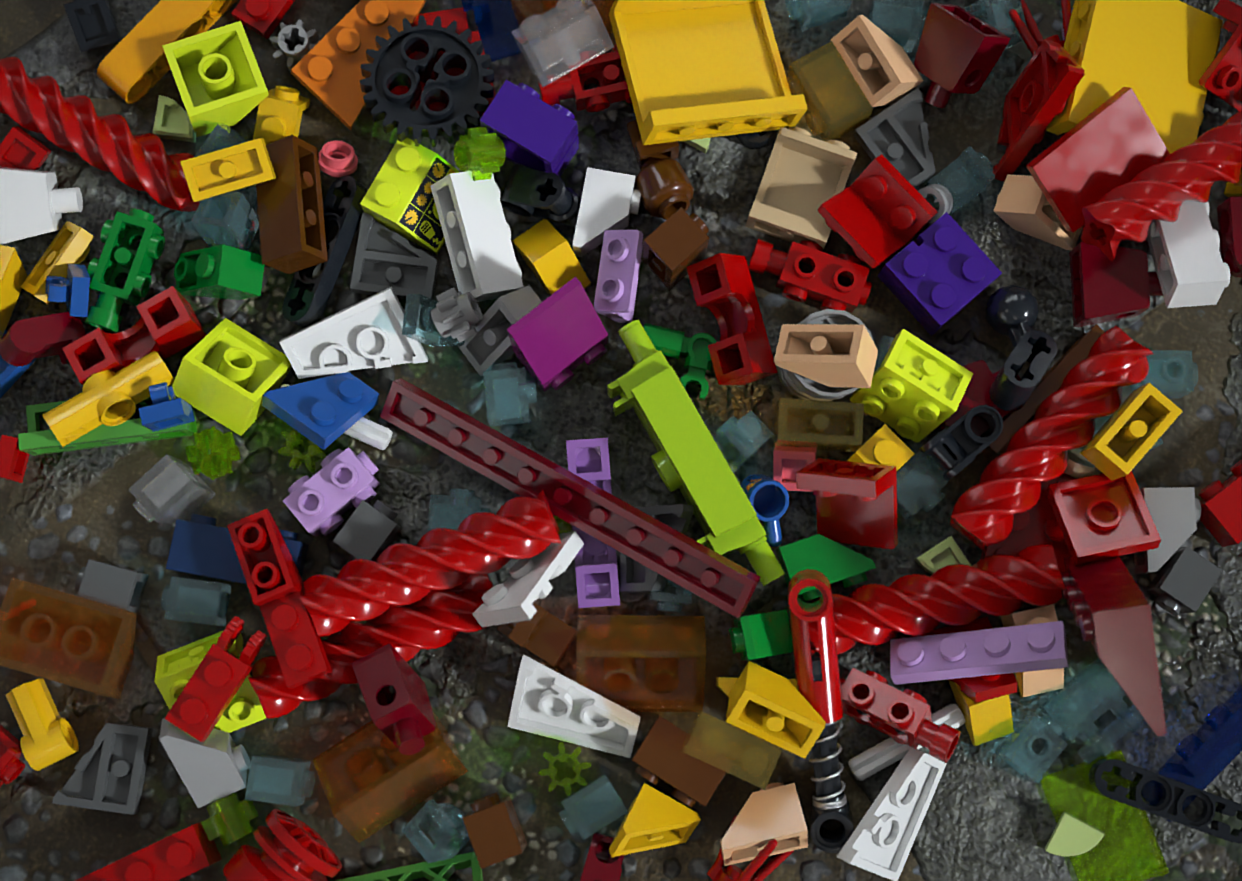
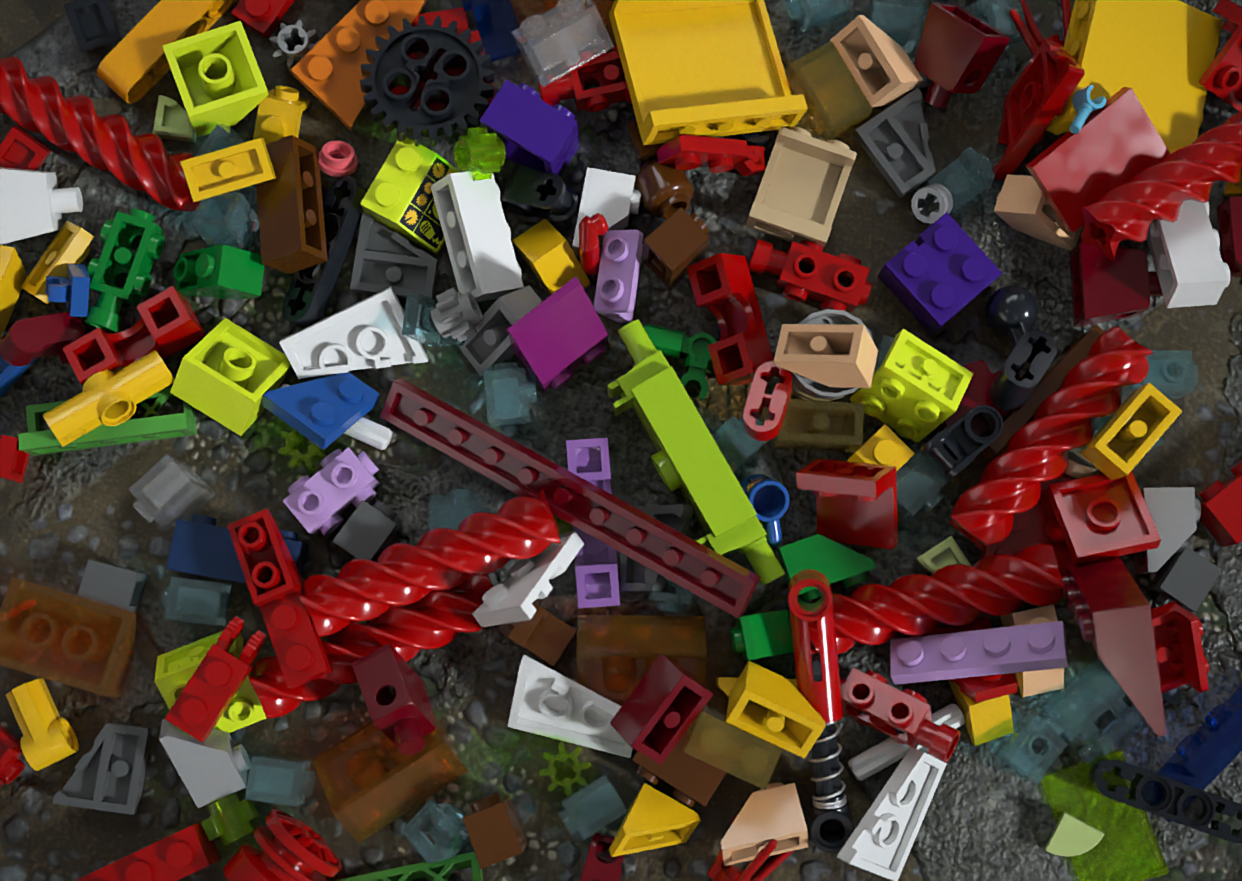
blue tile [138,382,195,432] -> none
clear neon green gear [185,426,241,480] -> none
coral plate [773,446,817,492] -> none
red bracket [817,154,938,268] -> none
none -> red arm [579,213,608,275]
none -> dark red brick [610,653,714,765]
none -> red hinge [657,135,767,176]
none -> red beam [743,361,793,441]
none -> medium azure hand [1069,85,1106,134]
none -> red bracket [1151,601,1209,694]

